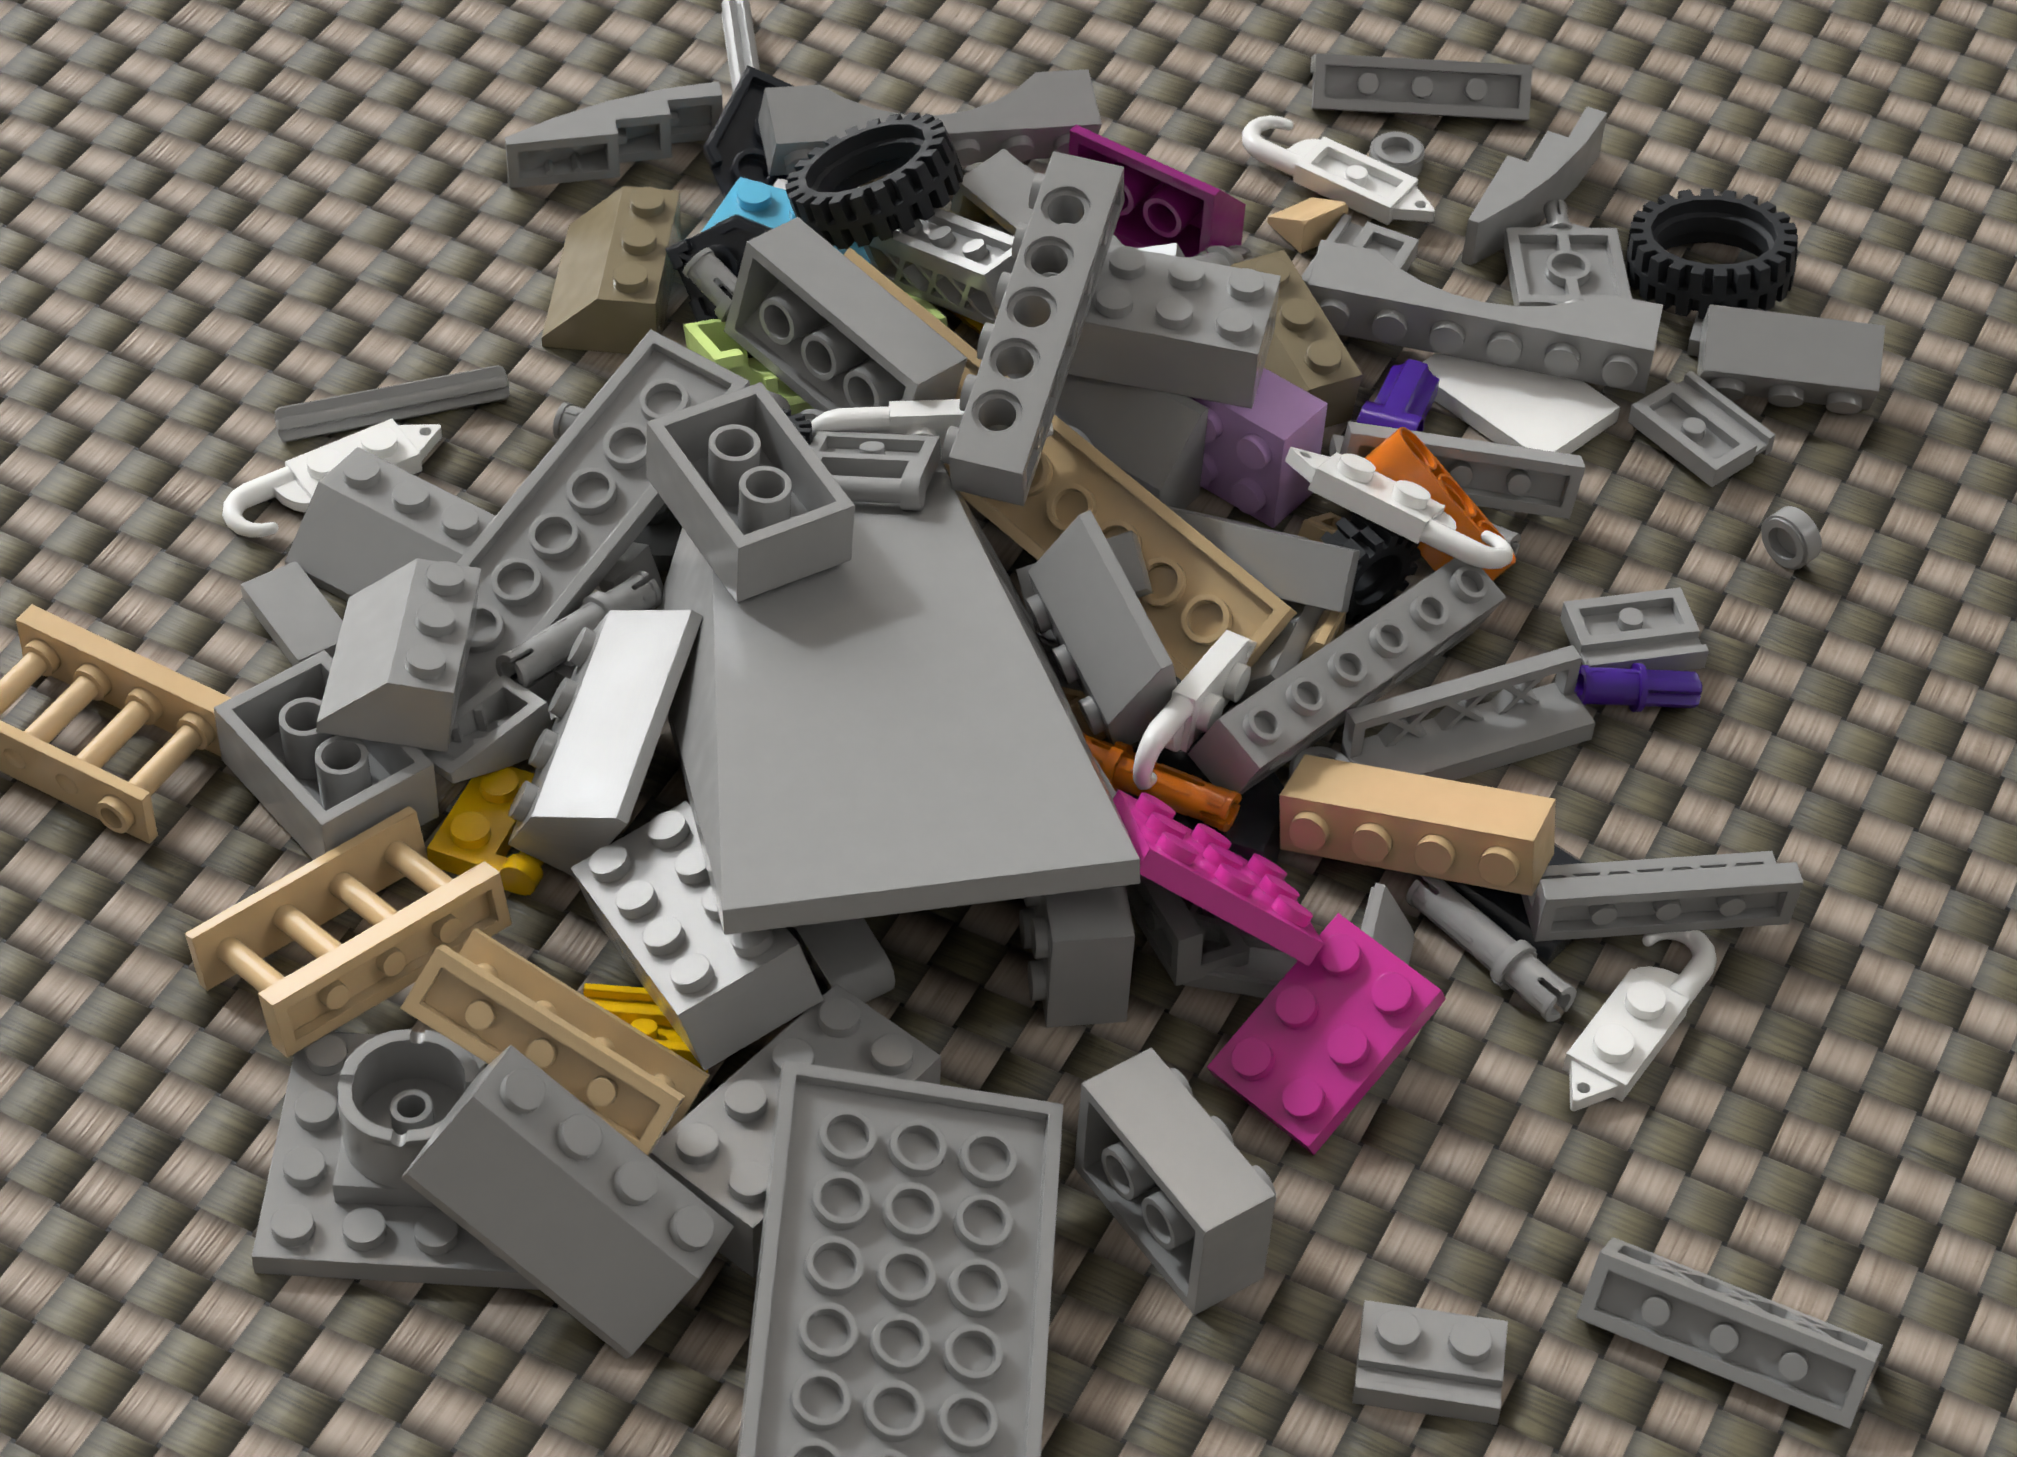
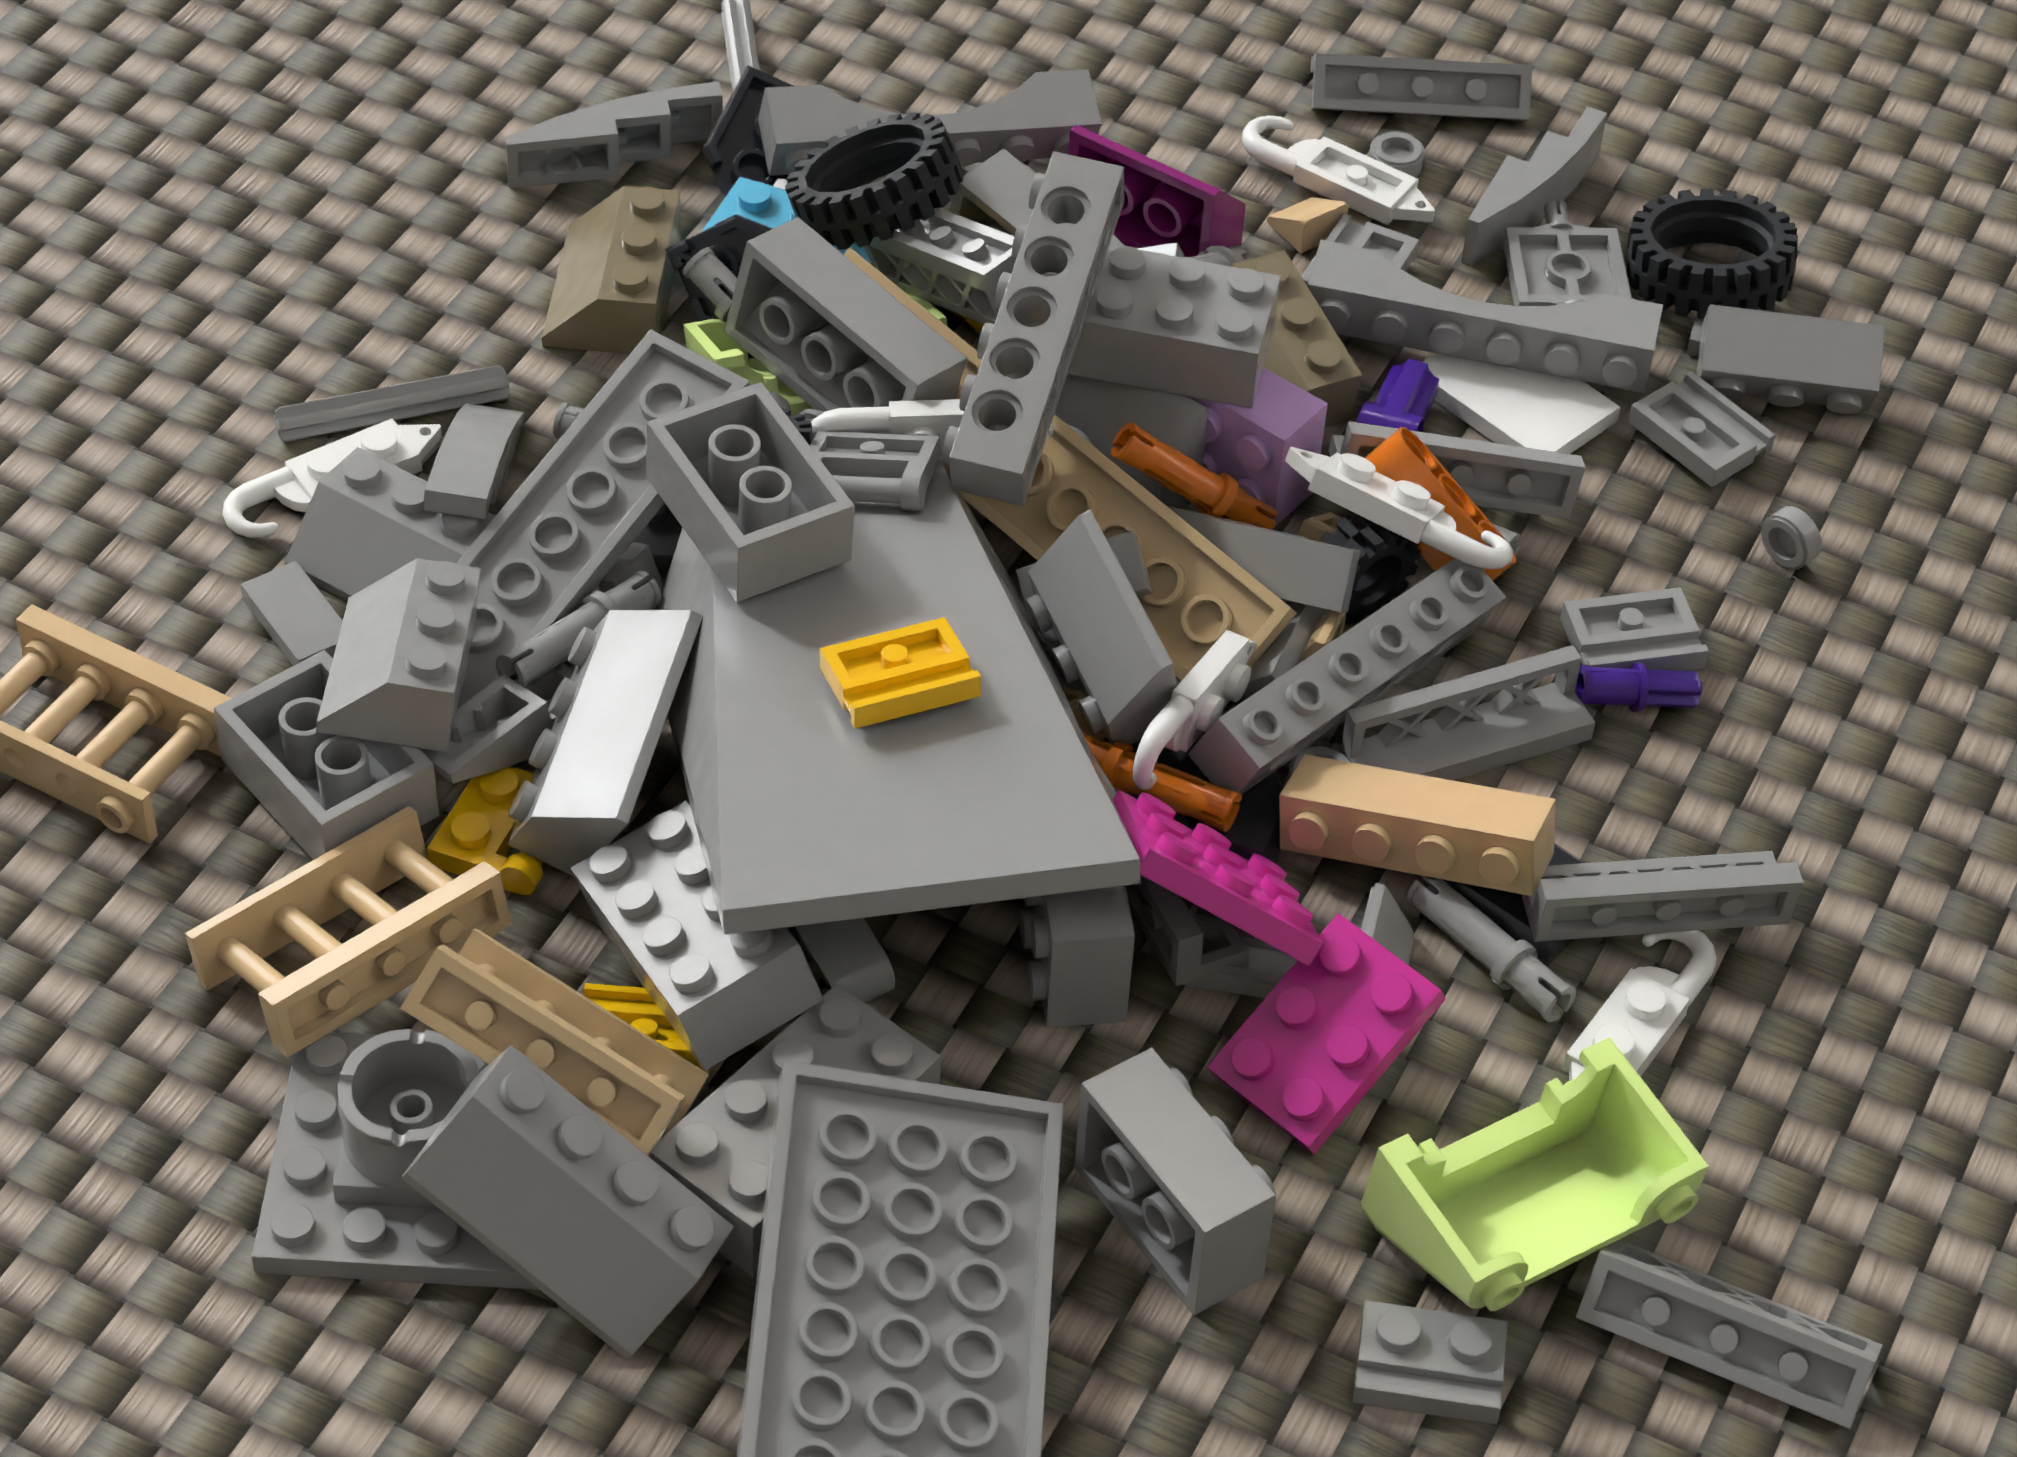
none -> light grey slope [424,403,524,519]
none -> yellow plate [820,617,981,729]
none -> orange pin [1110,422,1277,530]
none -> yellowish green windscreen [1361,1037,1709,1311]

